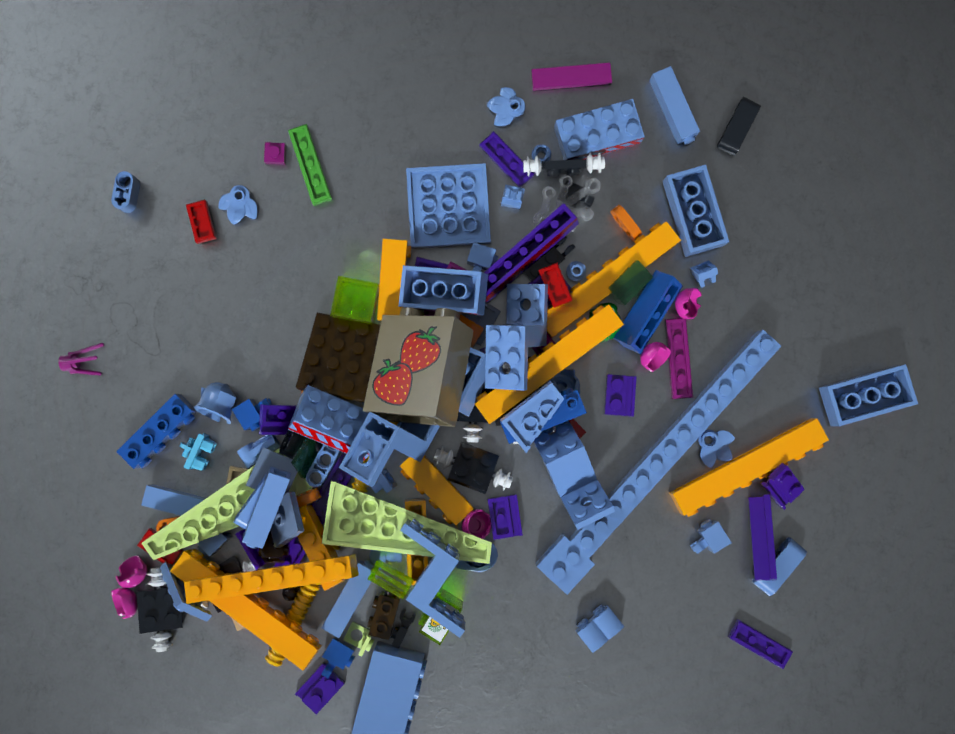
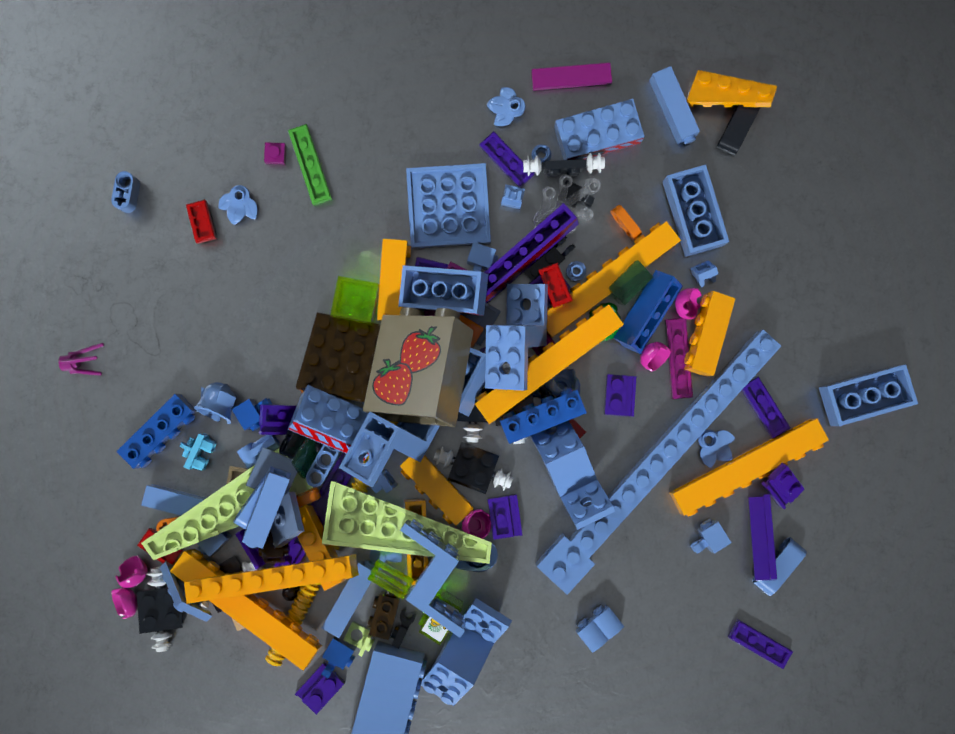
medium blue wing [500,381,564,453] -> none
none -> medium blue bracket [421,598,512,706]
none -> light orange brick [684,291,736,377]
none -> light orange wing [686,70,777,107]
none -> dark purple tile [742,376,791,438]

